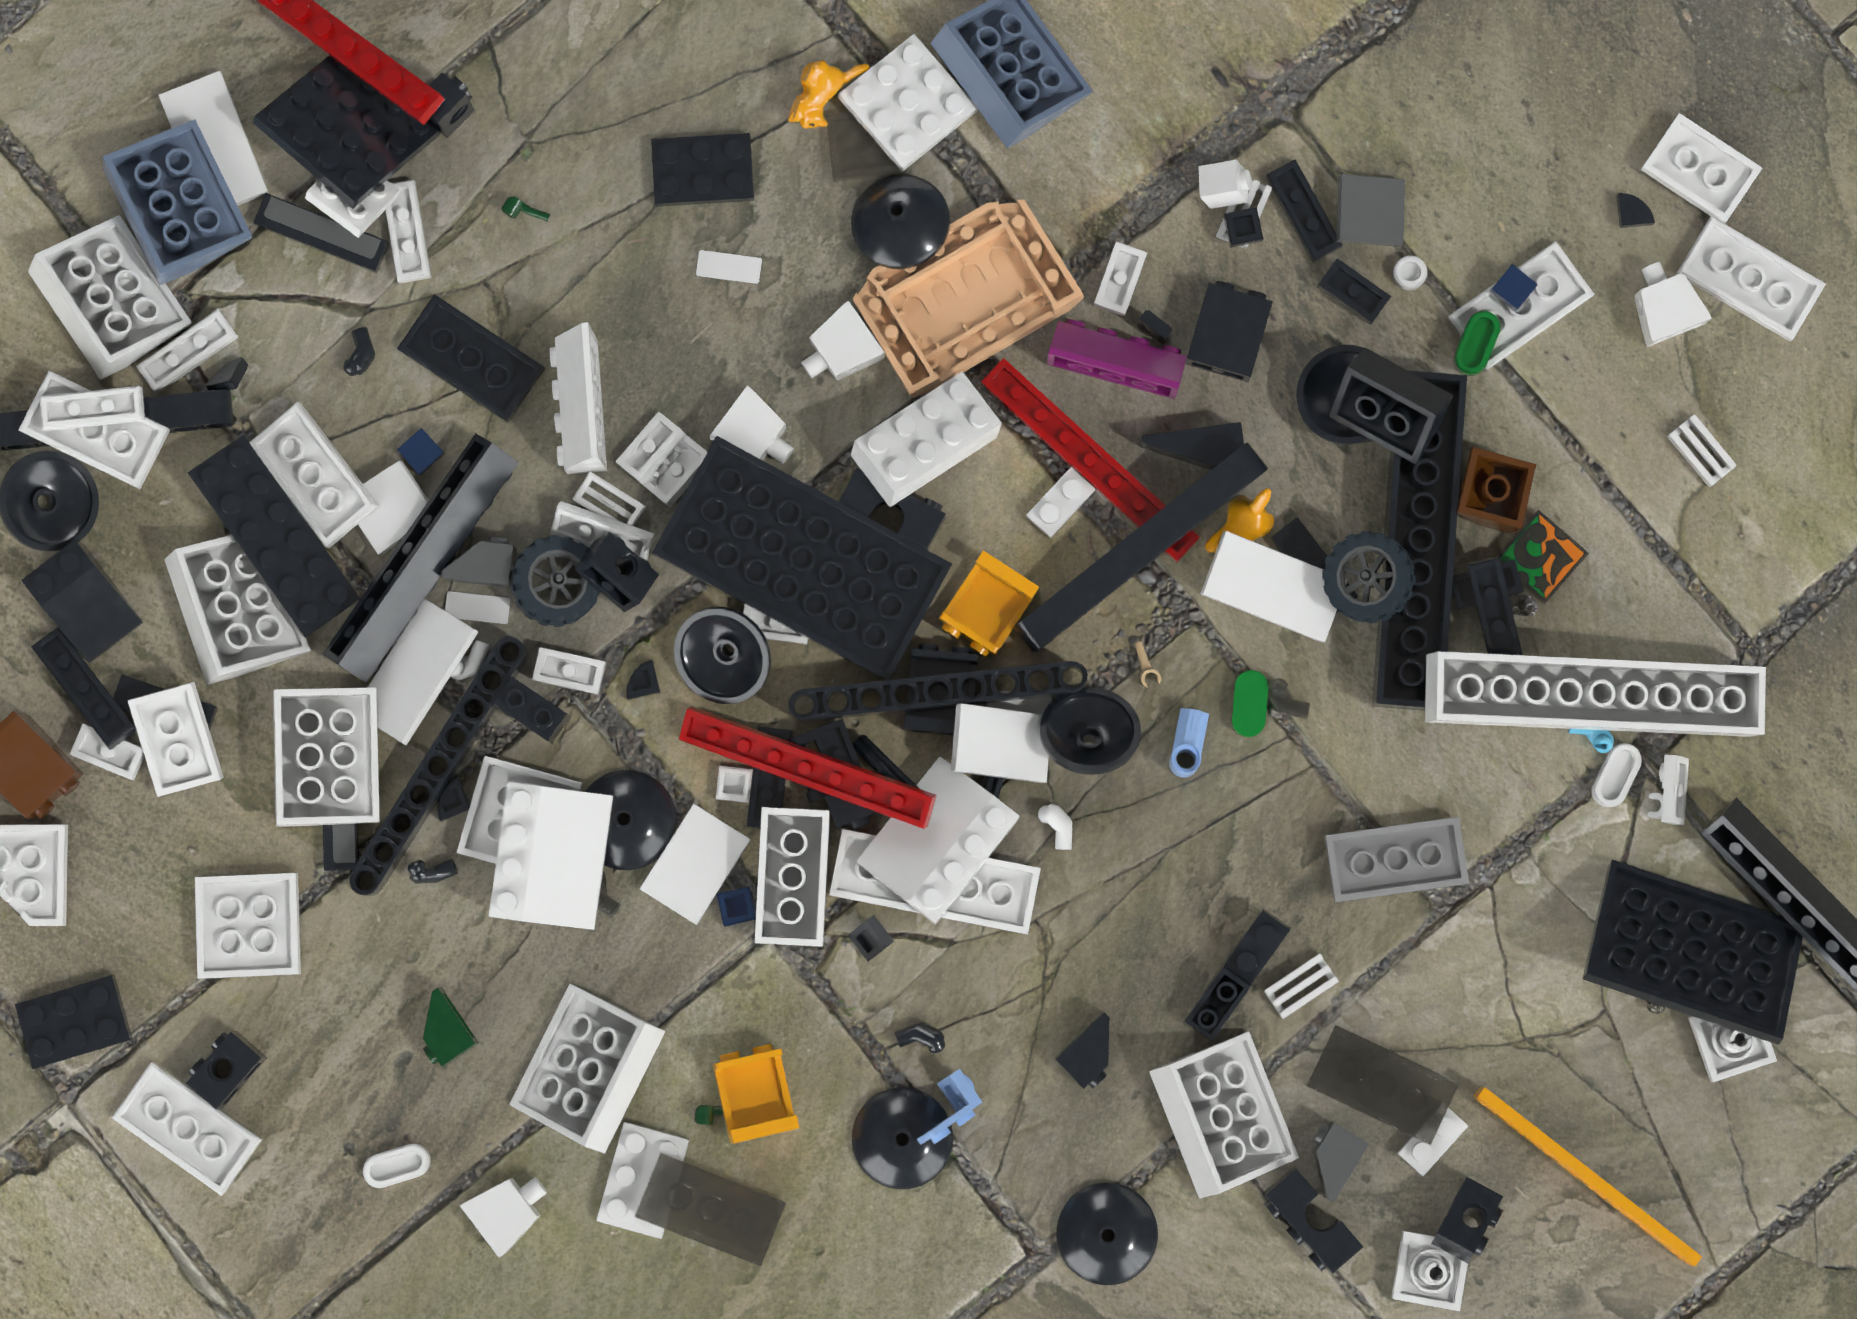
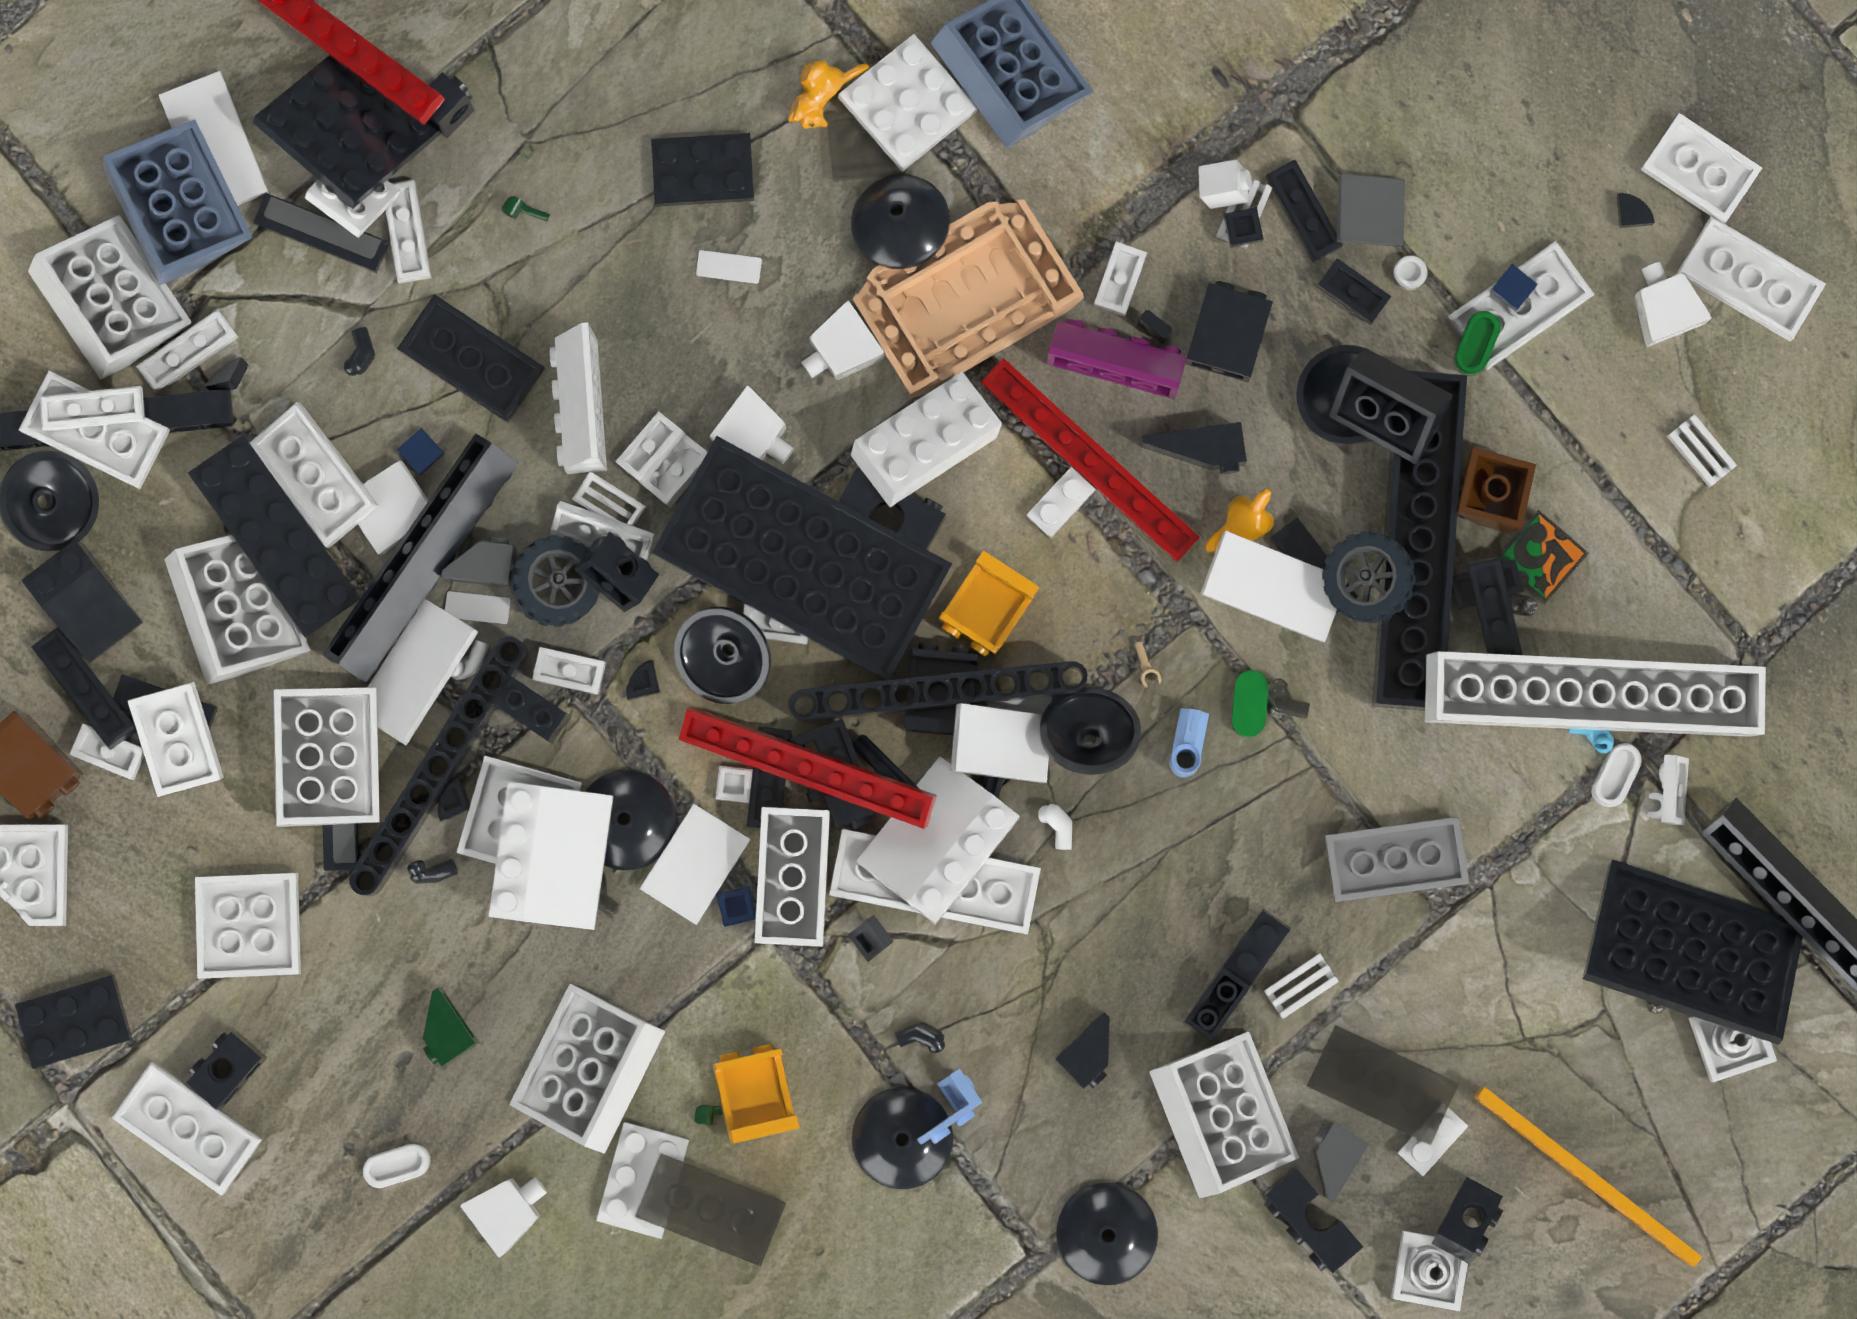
black beam [1014,442,1269,654] -> none

